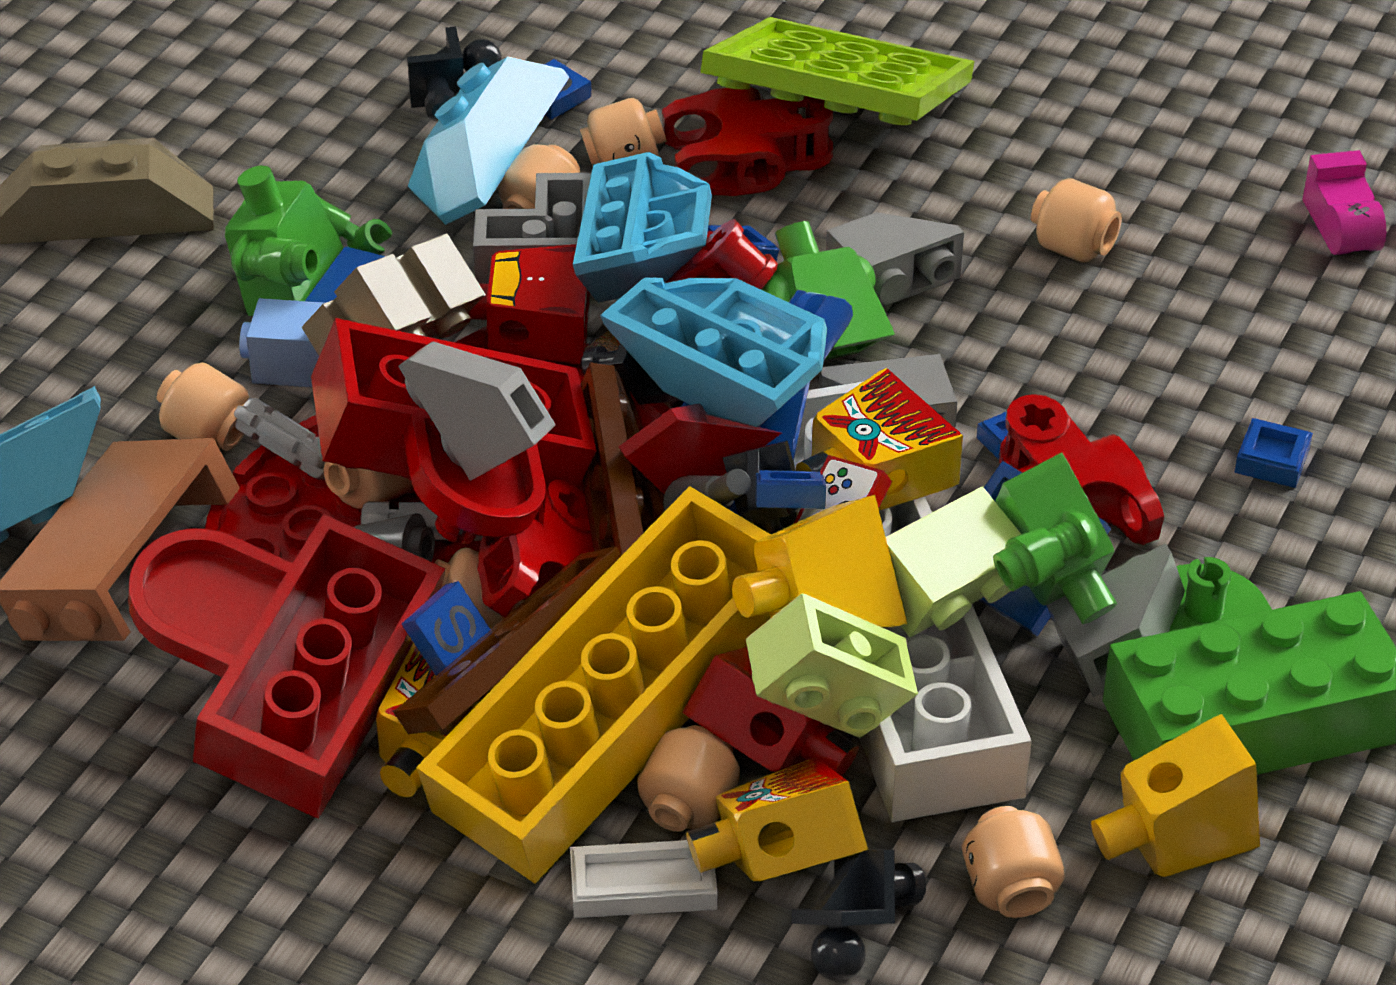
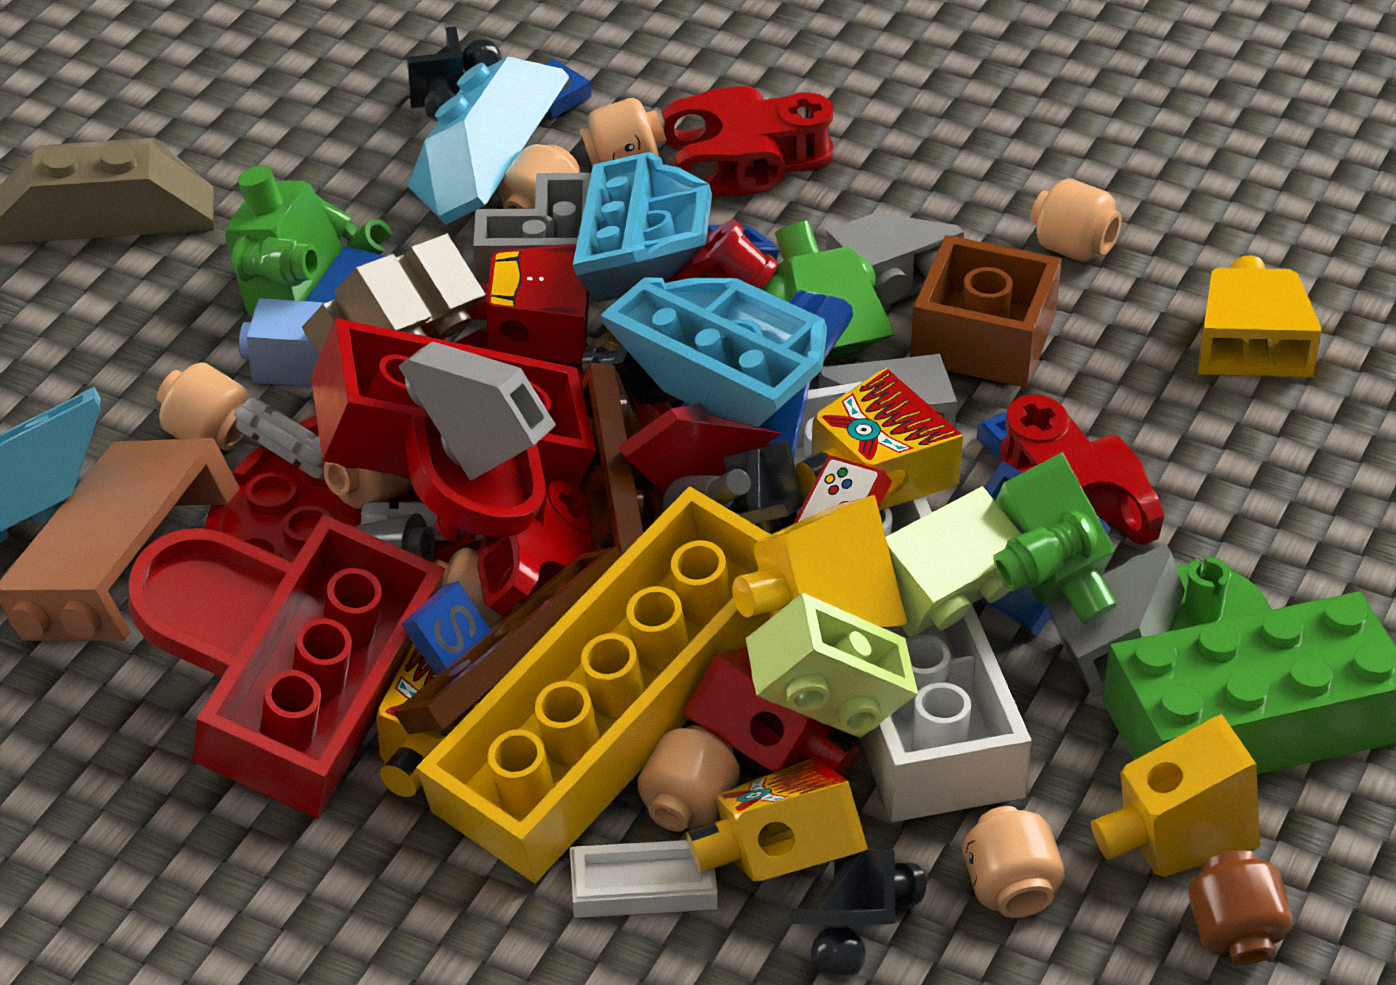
lime plate [700,17,975,125] -> none
blue tile [755,470,826,509] -> none
blue tile [1234,418,1313,488] -> none
dark pink leg [1302,150,1386,255] -> none
none -> dark orange brick [910,235,1062,388]
none -> dark orange head [1189,850,1292,965]
none -> yellow torso [1198,255,1322,377]

